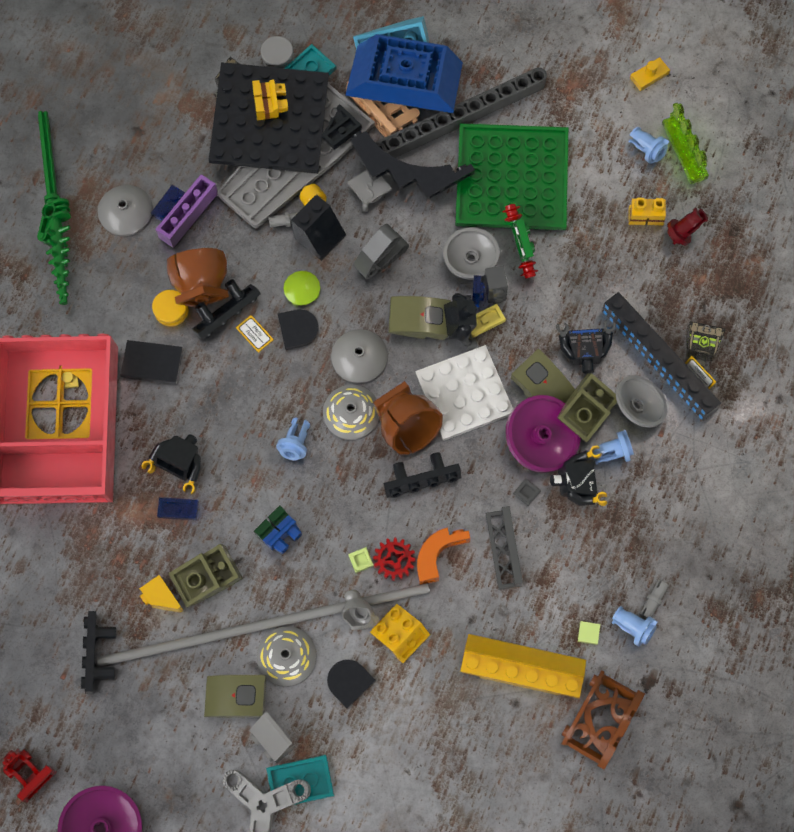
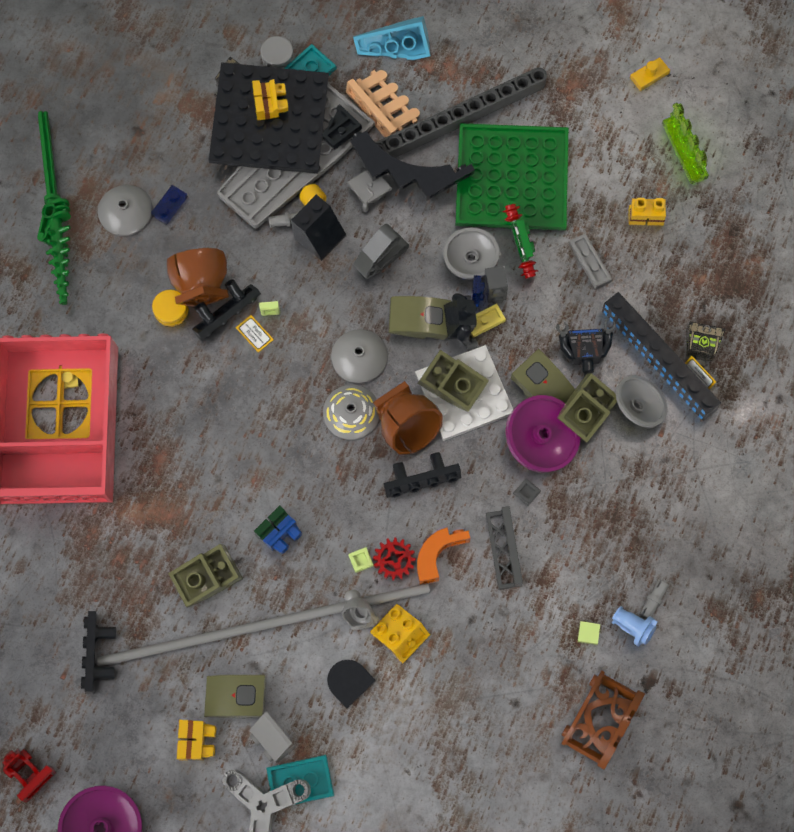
black tile [120,340,183,384] -> none
yellow slope [139,575,184,613] -> none
black torso [142,434,201,495] -> none
medium lavender brick [155,174,218,248] -> none
clear blue plate [157,497,199,521] -> none
light grey dish [257,626,317,687] -> none
light blue piece [276,417,310,461] -> none
black tile [278,309,319,350] -> none
lime dish [283,271,321,306] -> none
blue slope [345,34,463,113] -> none
yellow slope [460,634,586,699] -> none
black torso [550,445,607,506] -> none
light blue piece [592,430,634,465] -> none
light blue piece [628,127,670,164] -> none
dark red piece [667,207,708,246] -> none
none -> yellow hips [177,720,217,761]
none -> yellowish green tile [259,301,280,316]
none -> olive slope [417,350,489,412]
none -> light grey tile [569,233,612,289]

